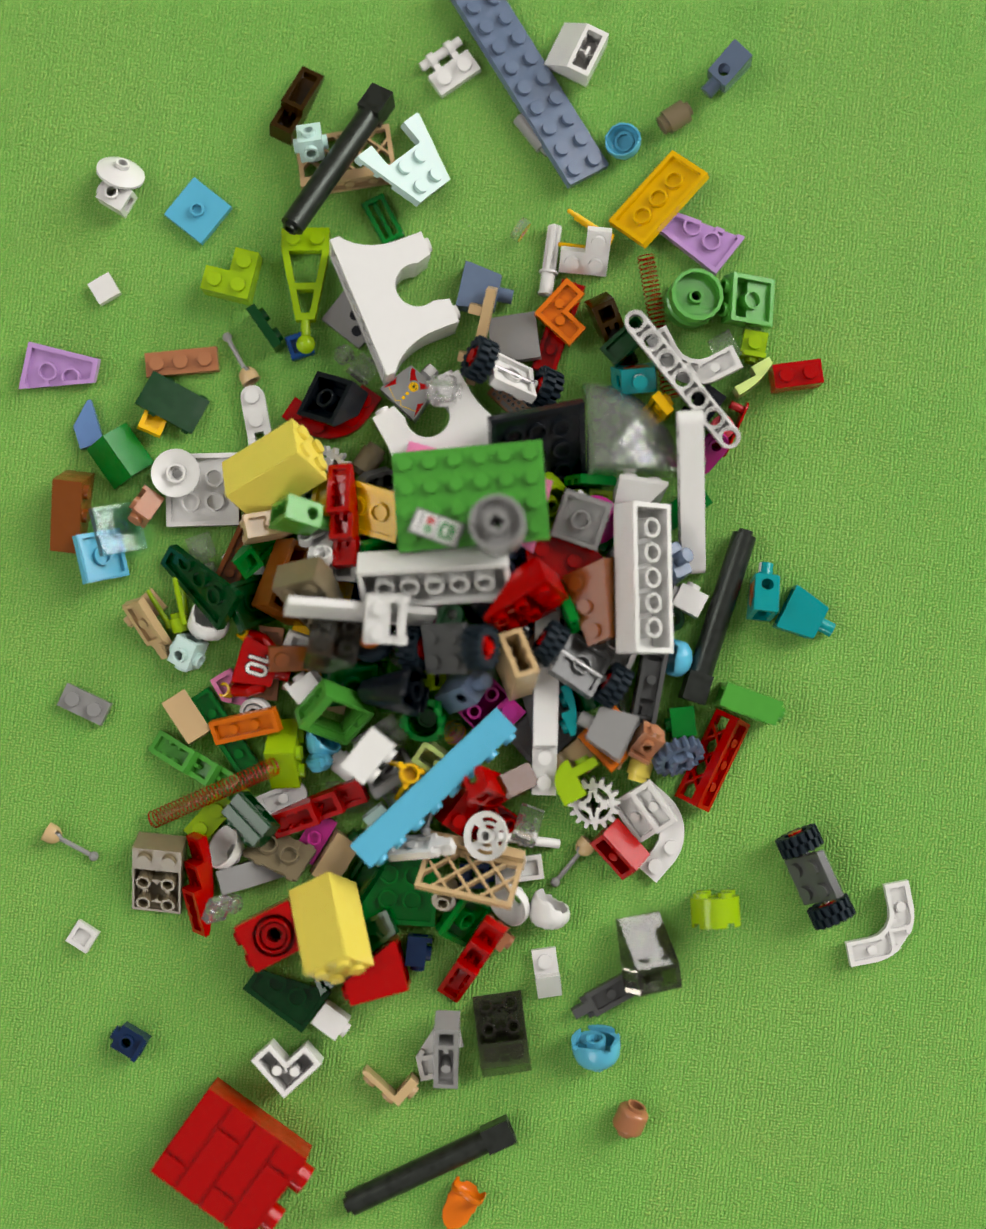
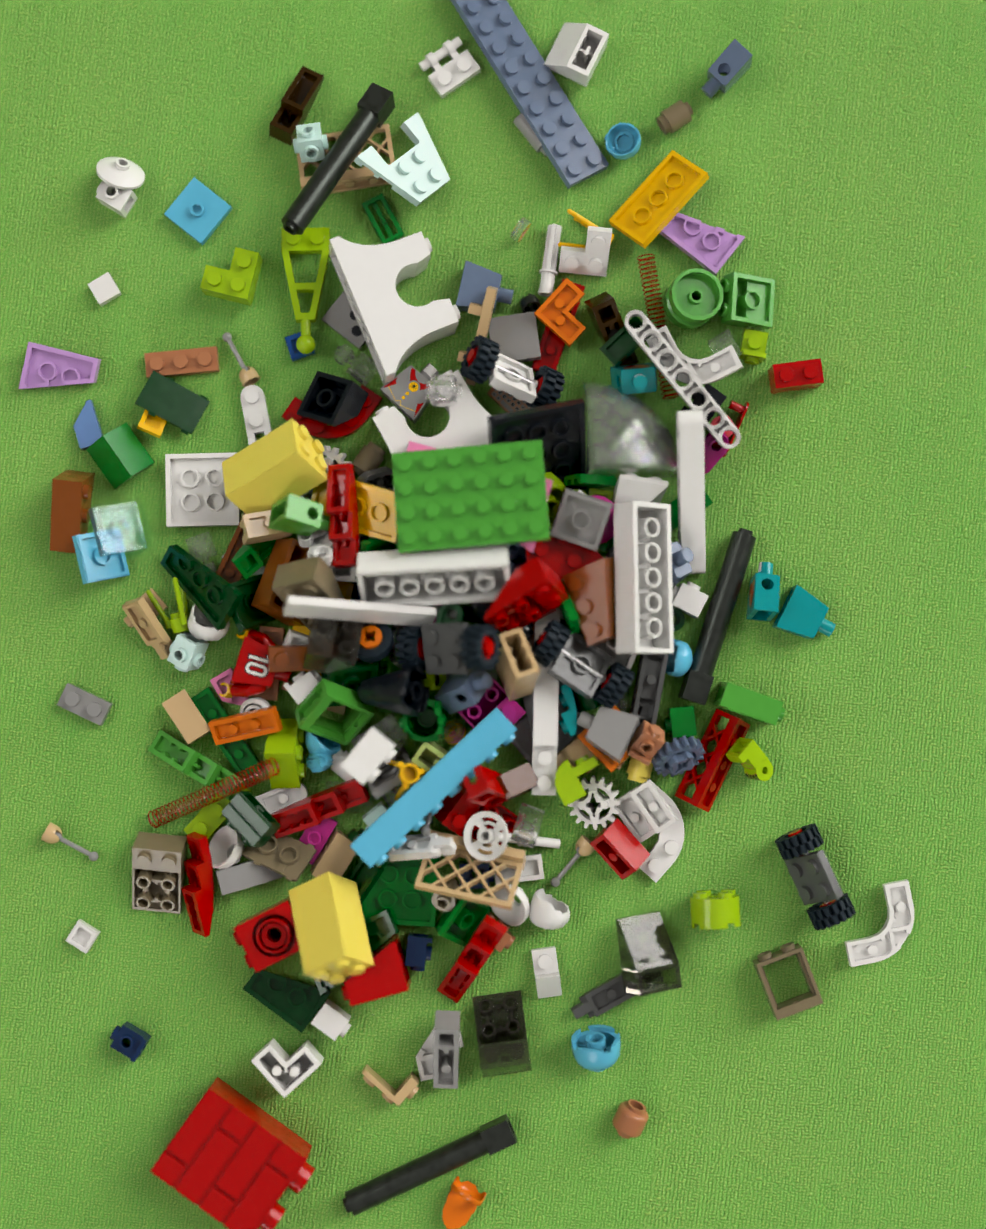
nougat brick [127,485,165,528] -> none
white dish [151,449,200,498] -> none
clear plate [201,893,243,924] -> none
dark green plate [246,304,284,353] -> none
white plate [362,592,411,646] -> none
tile [408,507,465,550] -> none
light grey wheel [468,494,527,556] -> none
yellow plate [647,391,675,423] -> none
yellowish green slope [732,357,773,400] -> none
none -> pearl dark grey hinge [520,294,541,313]
none -> lime leg [725,737,773,781]
none -> dark tan window [752,942,823,1021]

